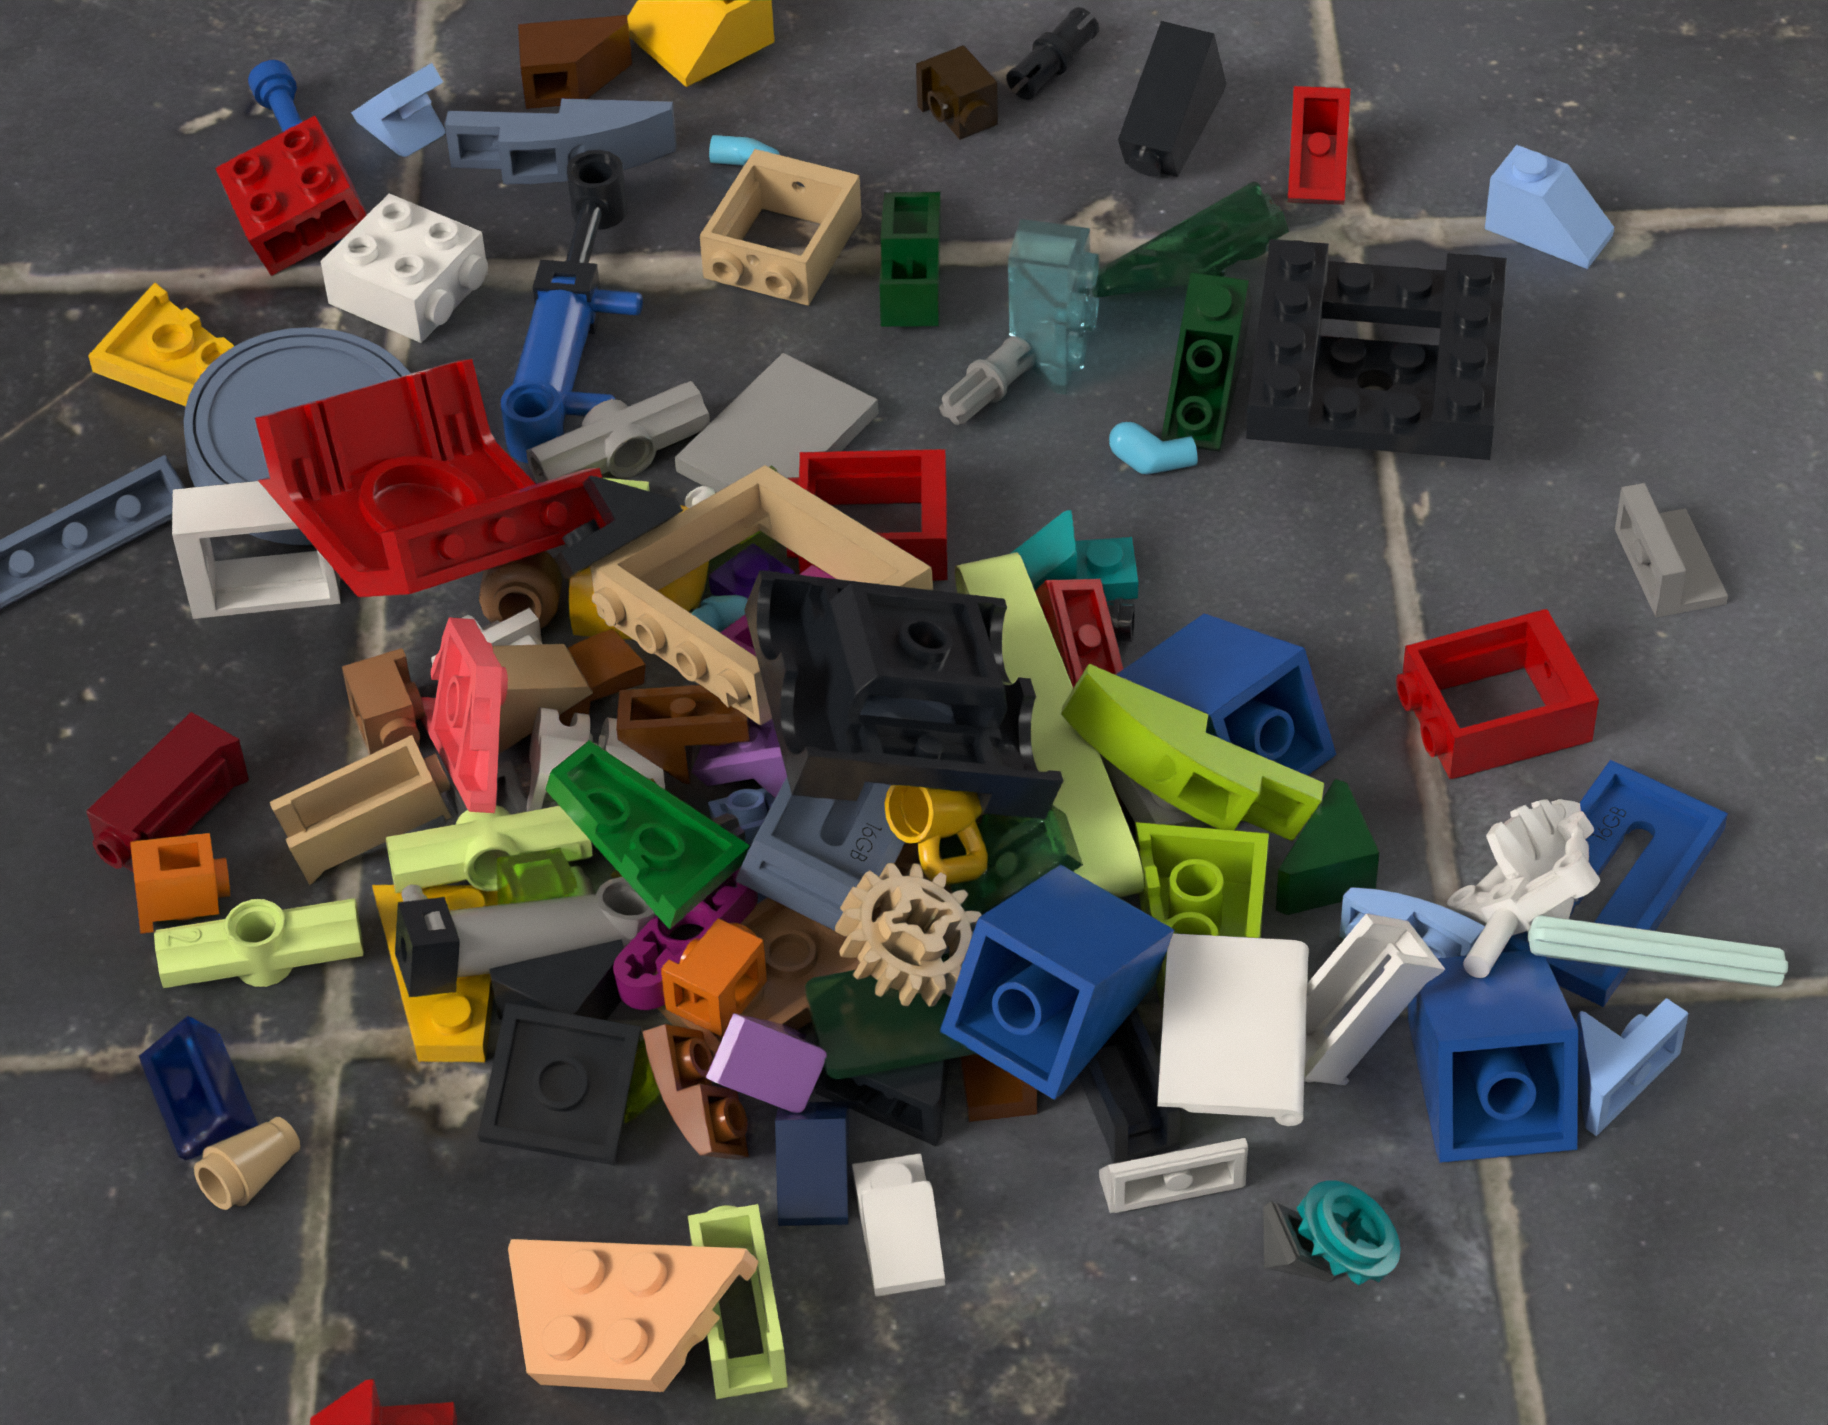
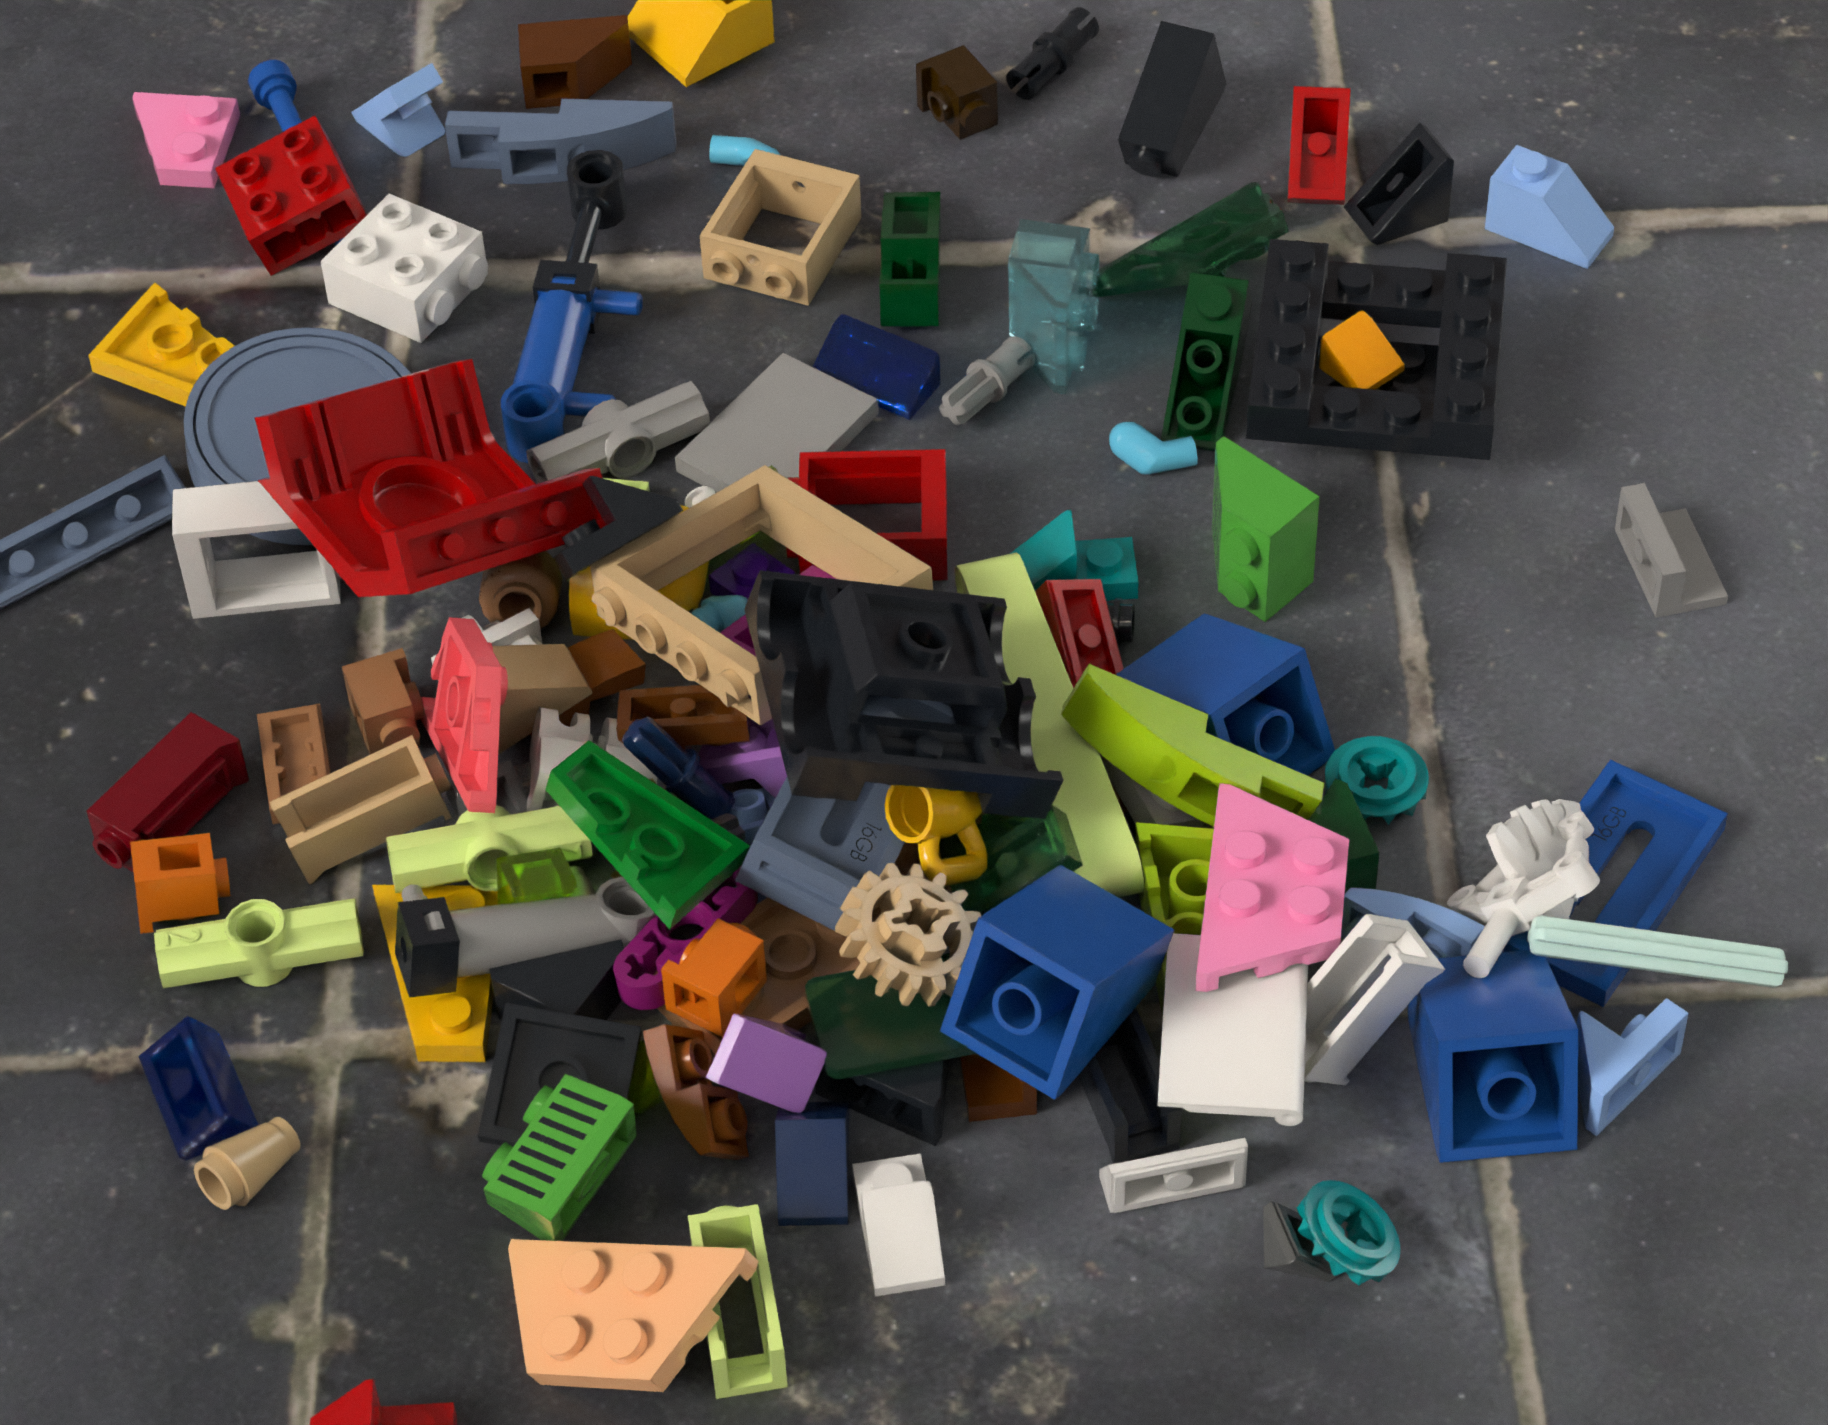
red window [1396,609,1599,779] -> none
none -> bright pink wing [132,92,240,189]
none -> medium nougat plate [257,703,331,824]
none -> bright green slope [482,1074,637,1241]
none -> dark blue axle [622,717,735,820]
none -> clear blue slope [812,314,941,420]
none -> bright pink wing [1196,783,1349,992]
none -> bright green slope [1212,436,1320,622]
none -> light orange slope [1319,311,1405,390]
none -> teal gear [1325,736,1429,825]
none -> black slope [1344,122,1454,245]

